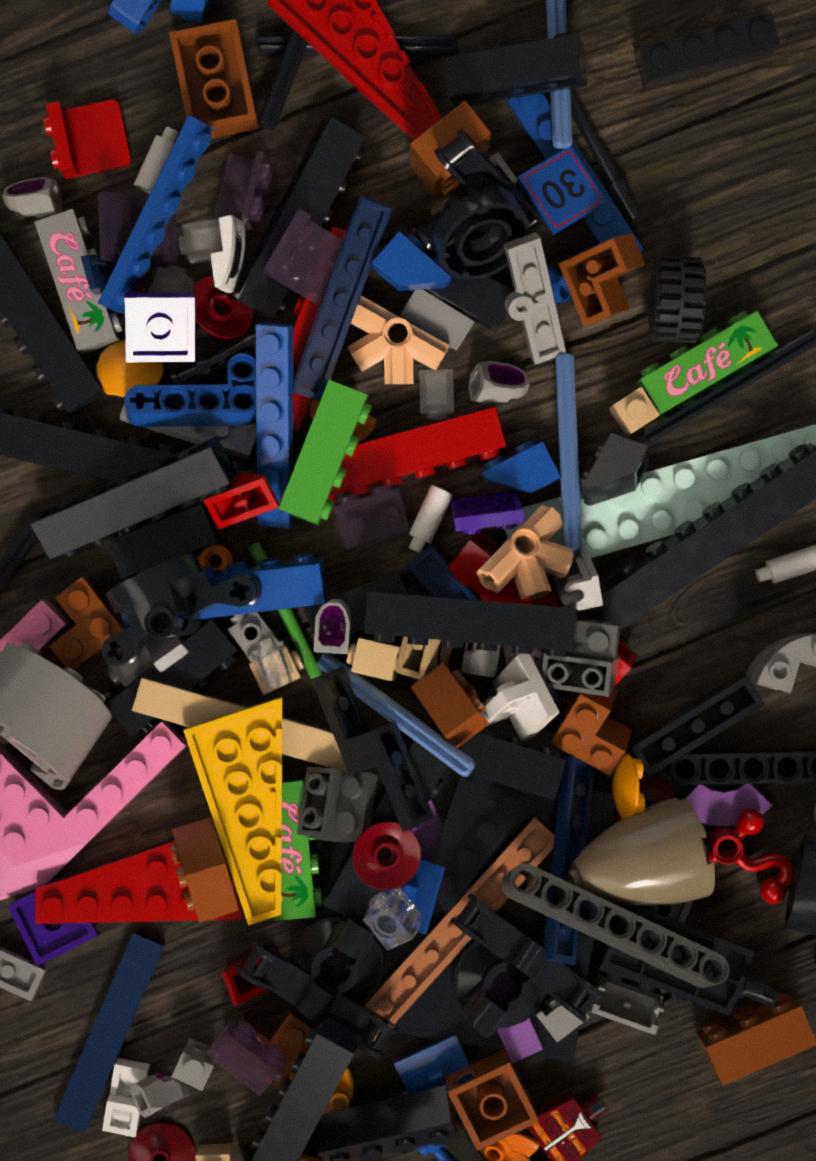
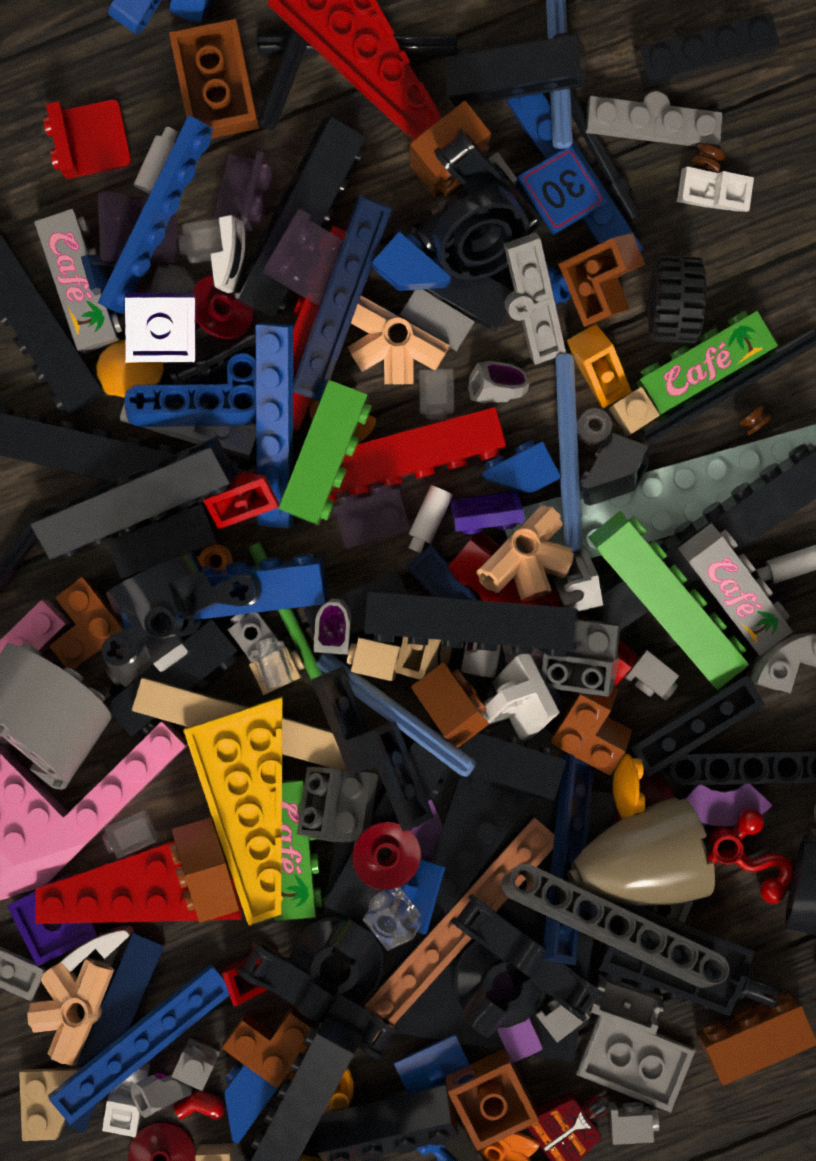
light grey rock [2,177,63,219] -> none
bracket [206,1018,287,1096] -> none
none -> tan wing [19,1068,81,1141]
none -> light nougat piece [27,958,115,1066]
none -> blue plate [48,963,229,1125]
none -> white slope [61,925,134,972]
none -> clear brick [103,808,159,859]
none -> red arm [173,1090,225,1120]
none -> blue slope [224,1062,277,1144]
none -> light orange slope [567,324,632,408]
none -> clear brick [576,408,612,445]
none -> light grey tile [576,1015,696,1113]
none -> light grey hinge [585,91,722,148]
none -> bright green brick [588,511,749,691]
none -> light grey brick [608,1102,659,1145]
none -> light grey brick [624,650,679,701]
none -> white slope [677,167,754,212]
none -> light grey brick [678,523,793,656]
none -> reddish brown bush [691,143,726,172]
none -> reddish brown bush [738,404,772,436]

